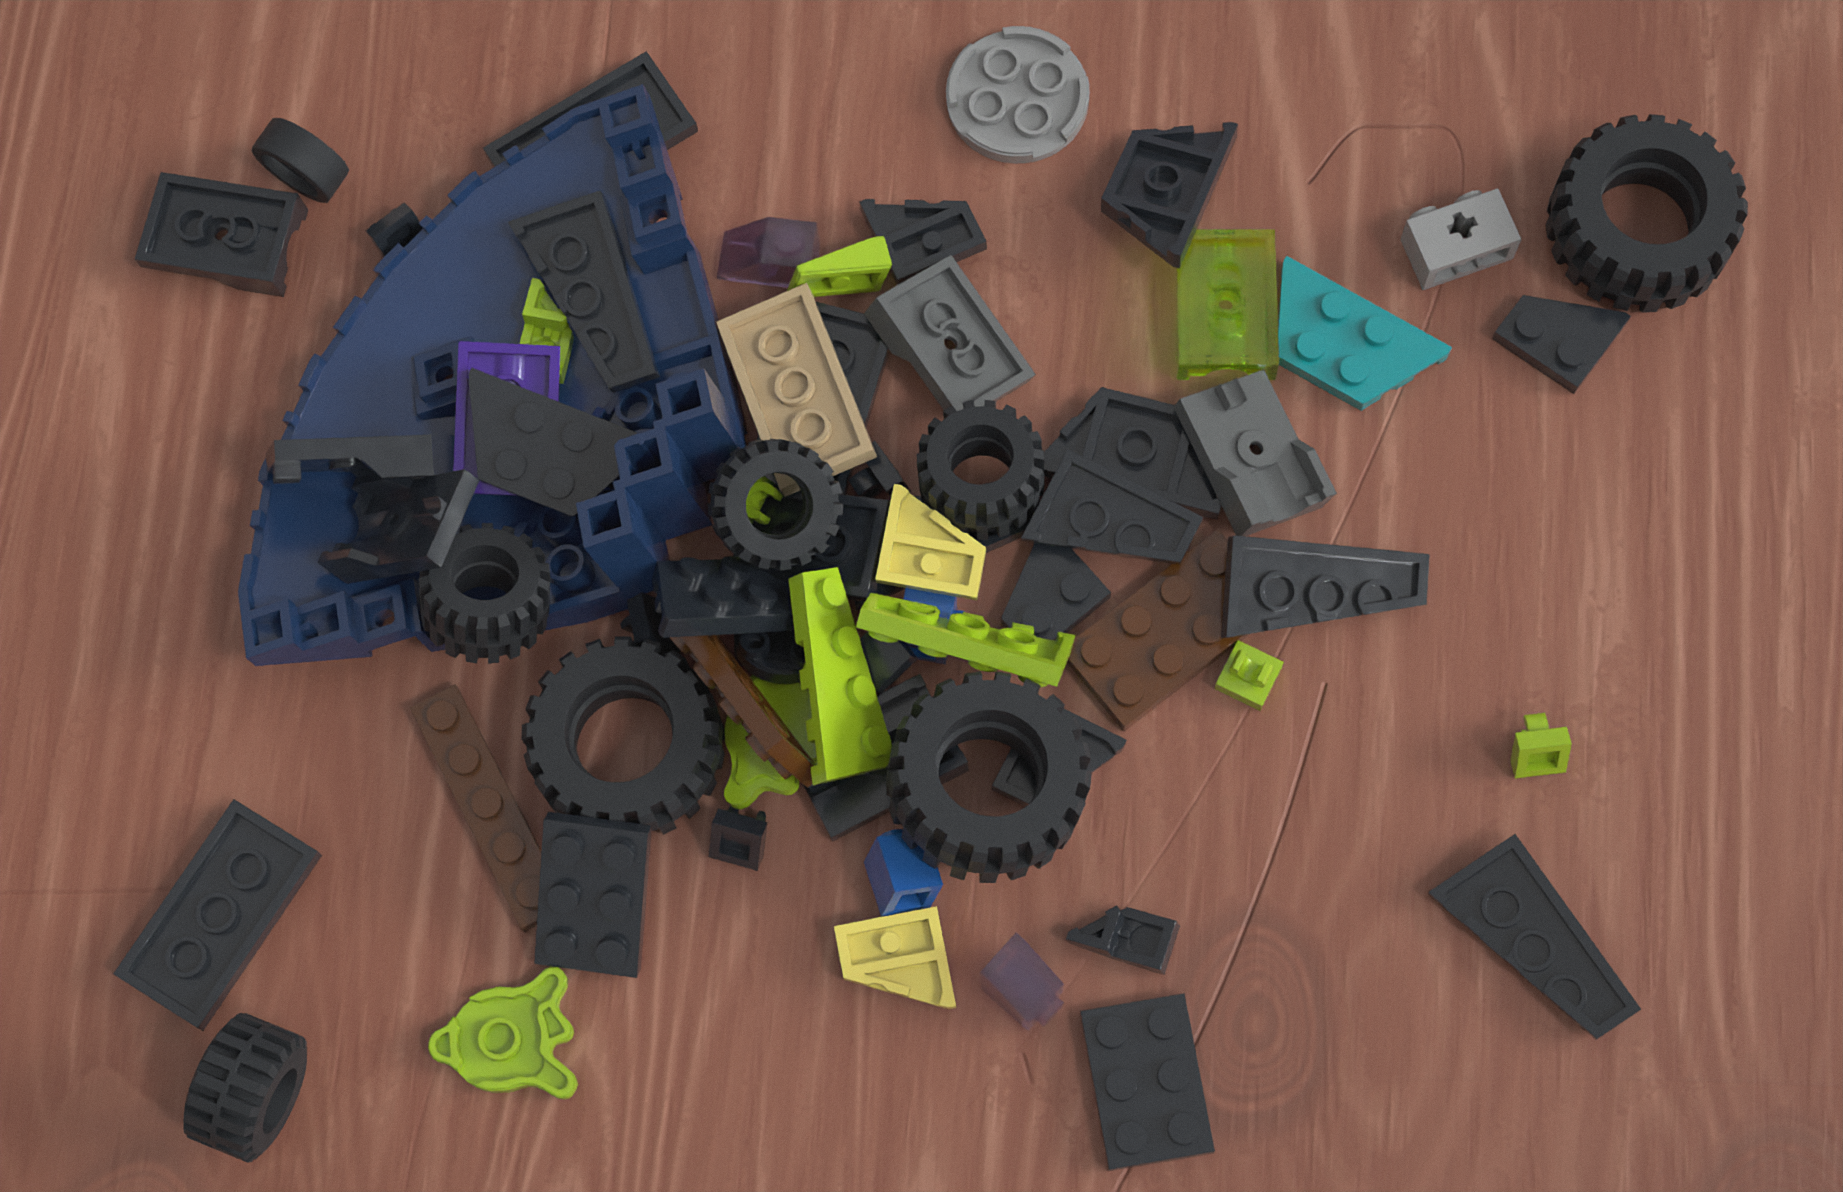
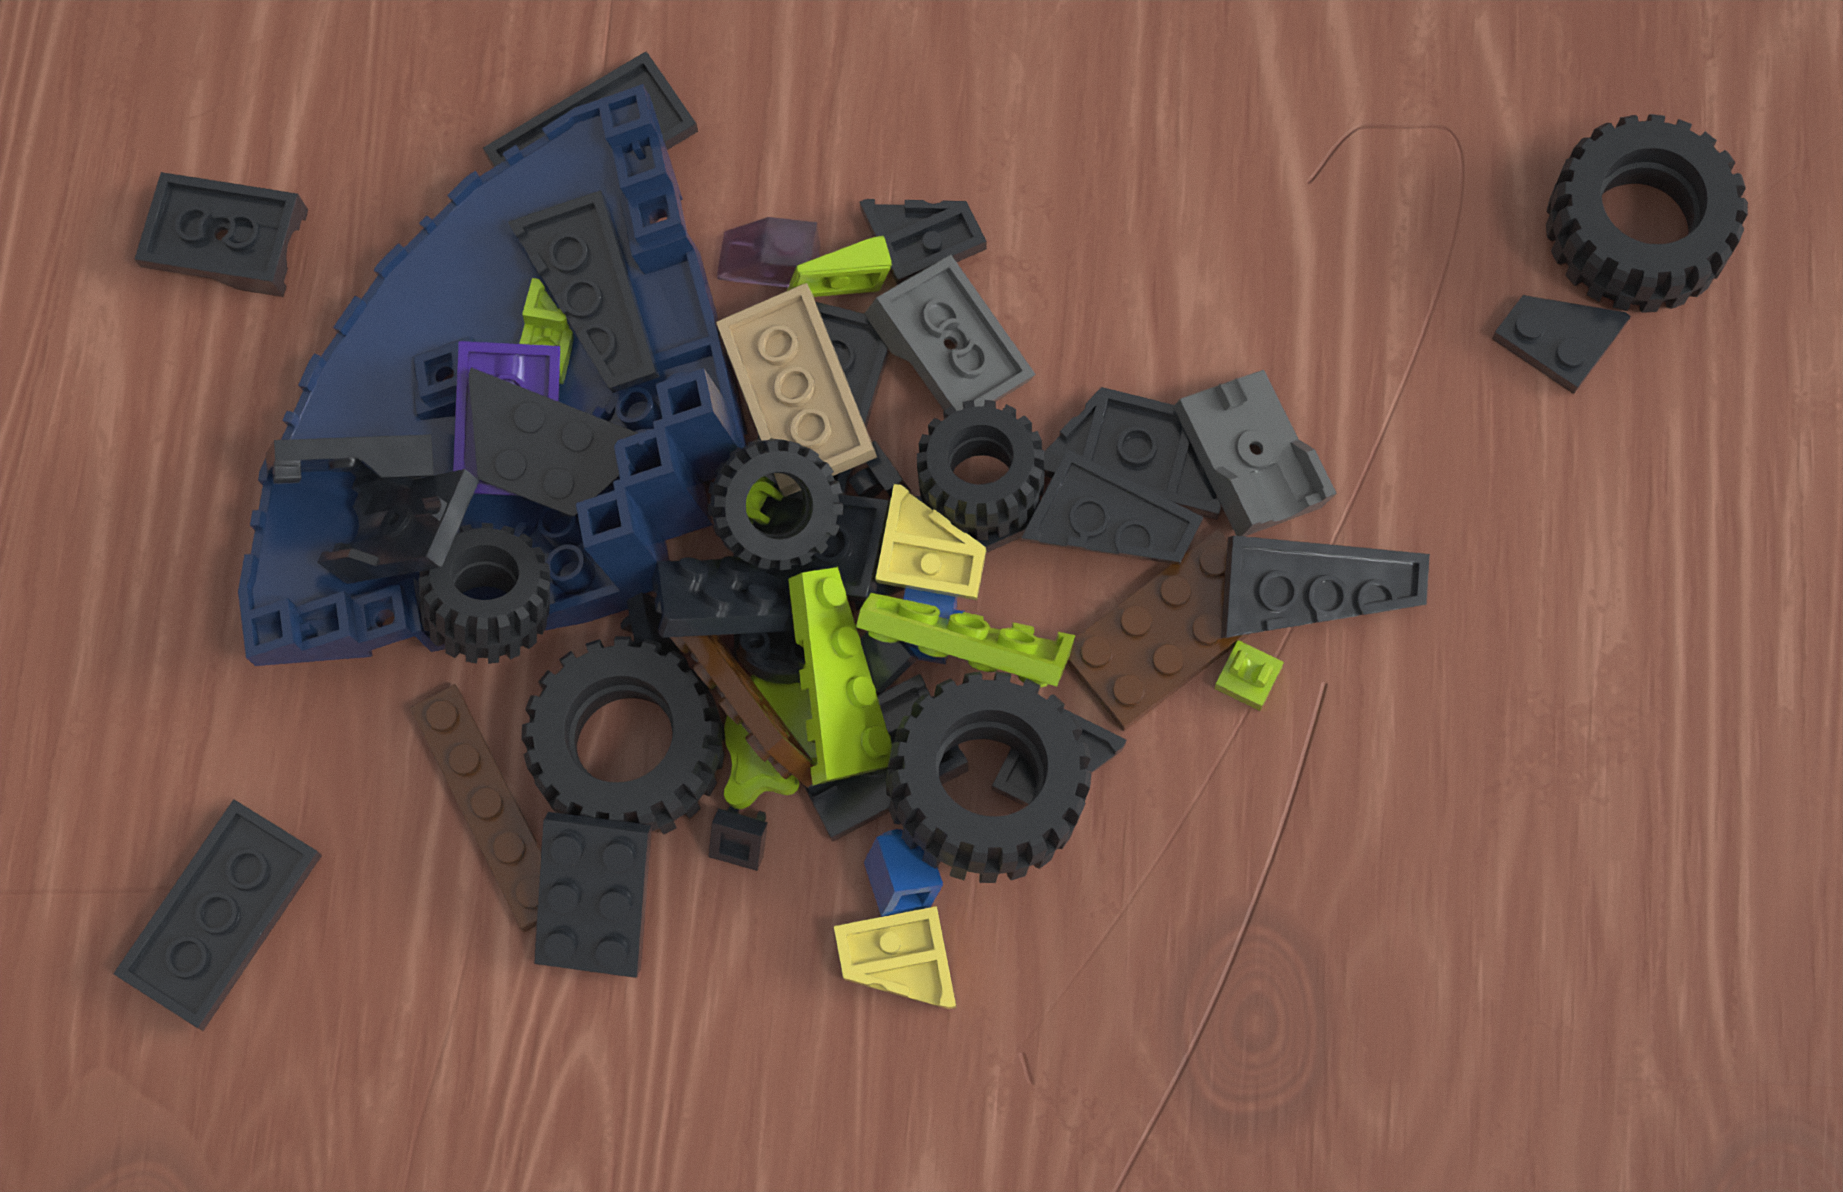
black tyre [183,1013,307,1163] -> none
black tyre [251,118,349,203] -> none
black tile [365,202,423,258] -> none
lime tile [428,966,578,1100] -> none
light grey tile [946,26,1090,164] -> none
clear purple slope [980,933,1064,1031] -> none
black wing [1001,543,1111,641] -> none
black slope [1066,905,1180,975] -> none
black plate [1080,993,1215,1171] -> none
black wing [1101,122,1238,269] -> none
clear neon green piece [1176,229,1279,380] -> none
teal wing [1275,256,1452,411] -> none
light grey brick [1400,188,1521,290] -> none
black wing [1428,834,1641,1040] -> none
lime tile [1510,713,1572,779] -> none

